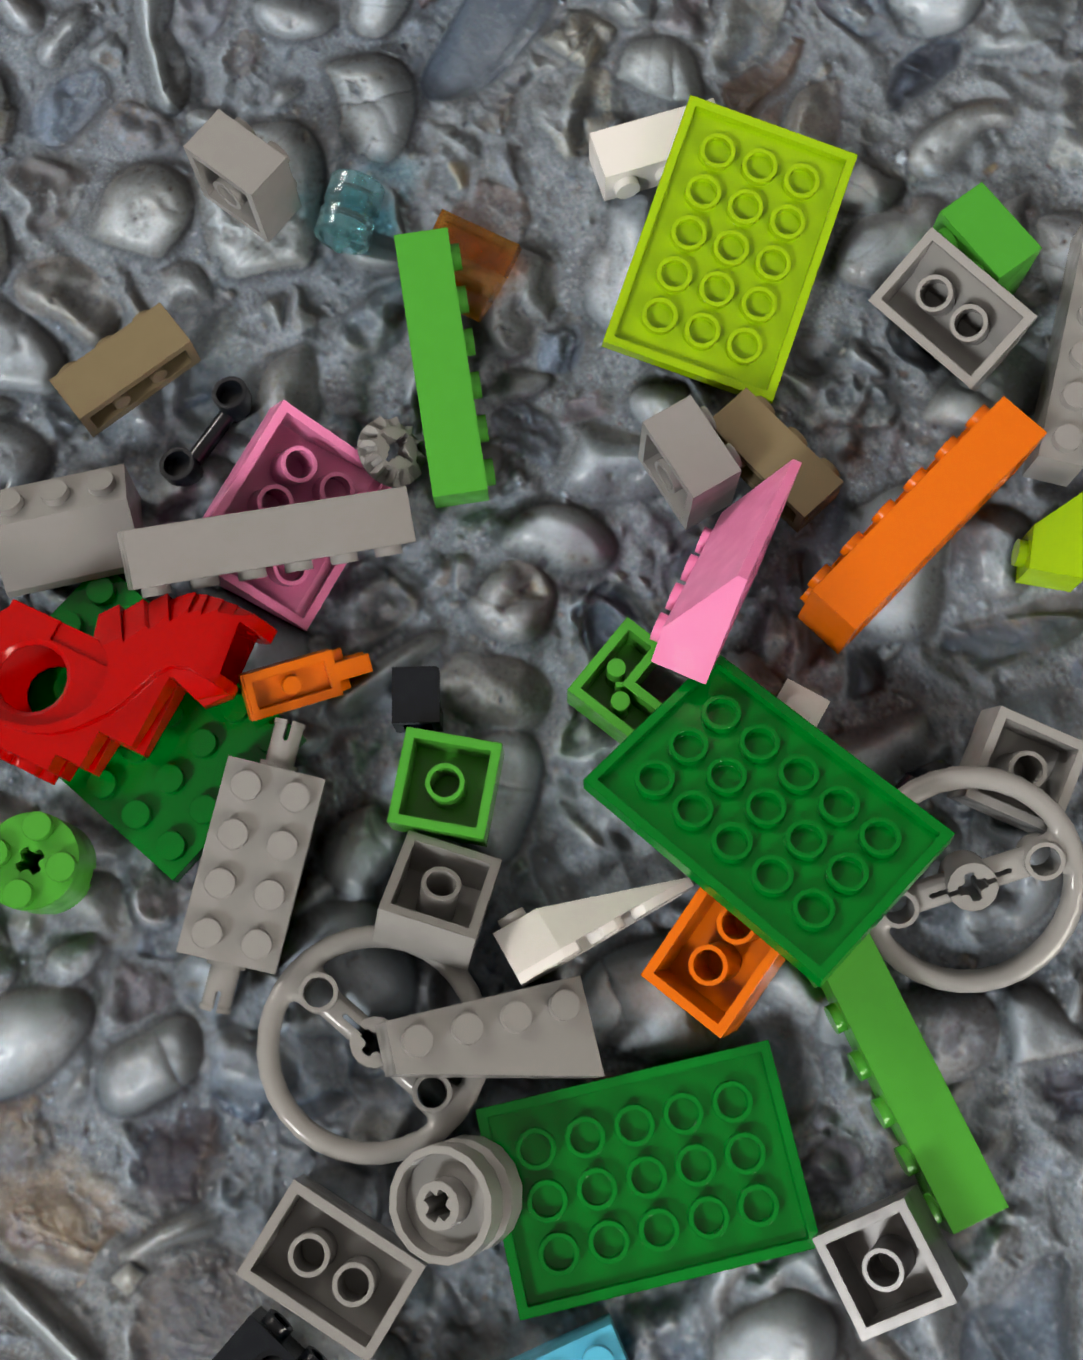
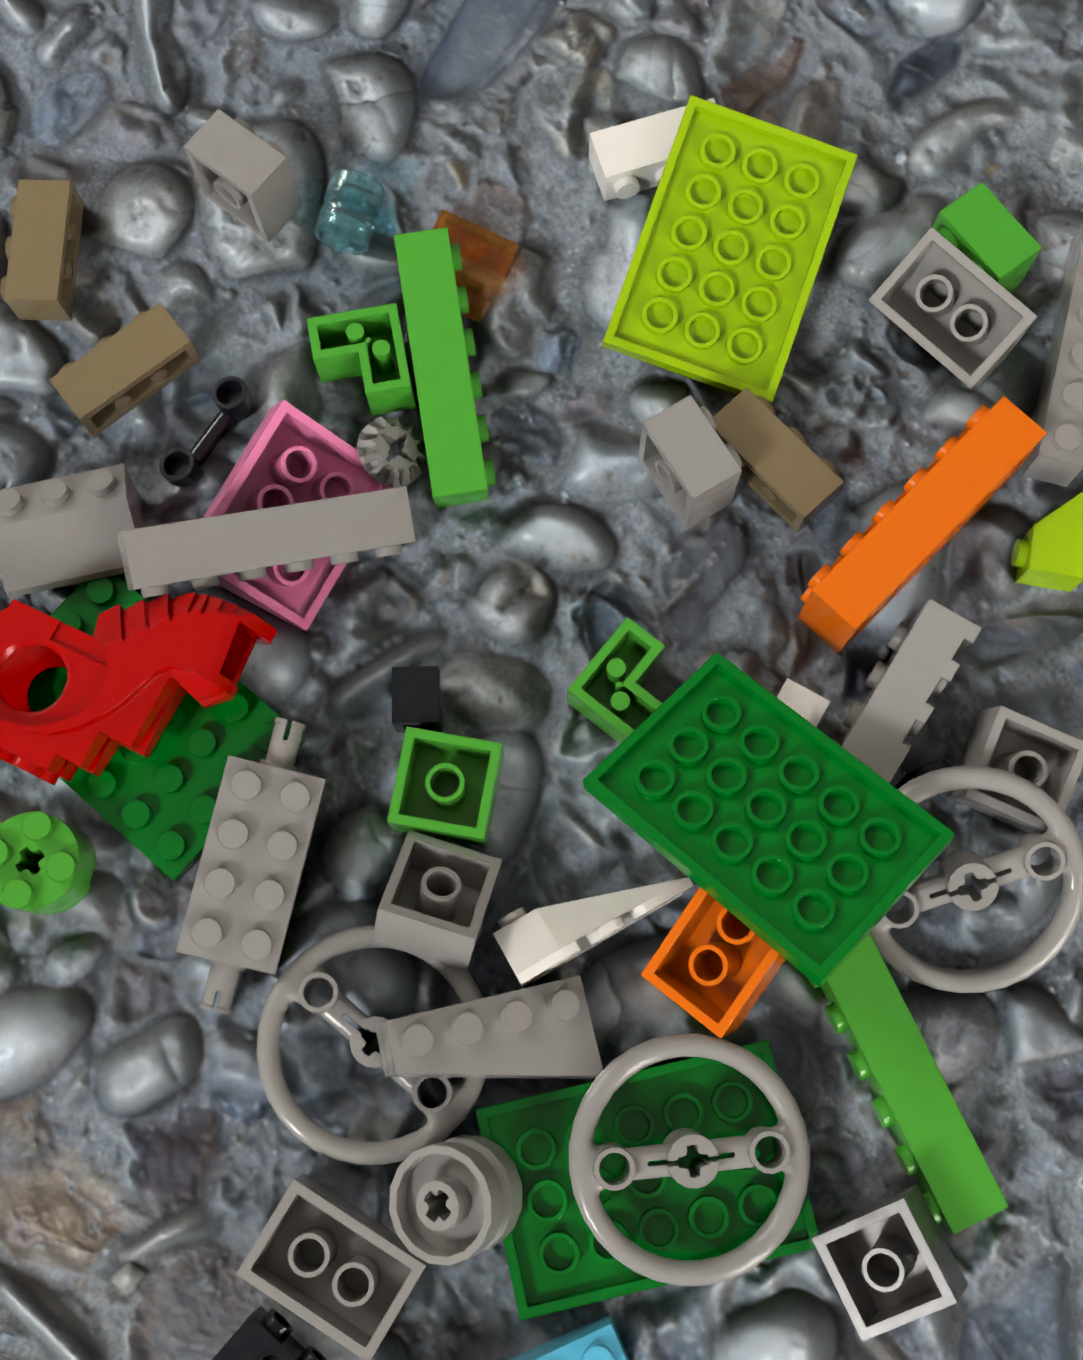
orange hinge [237,647,373,722] -> none
bright pink slope [650,459,802,685] -> none
none -> dark tan brick [1,179,84,321]
none -> bright green brick [307,303,416,416]
none -> light grey piece [569,1034,810,1286]
none -> light grey wedge [832,599,982,783]

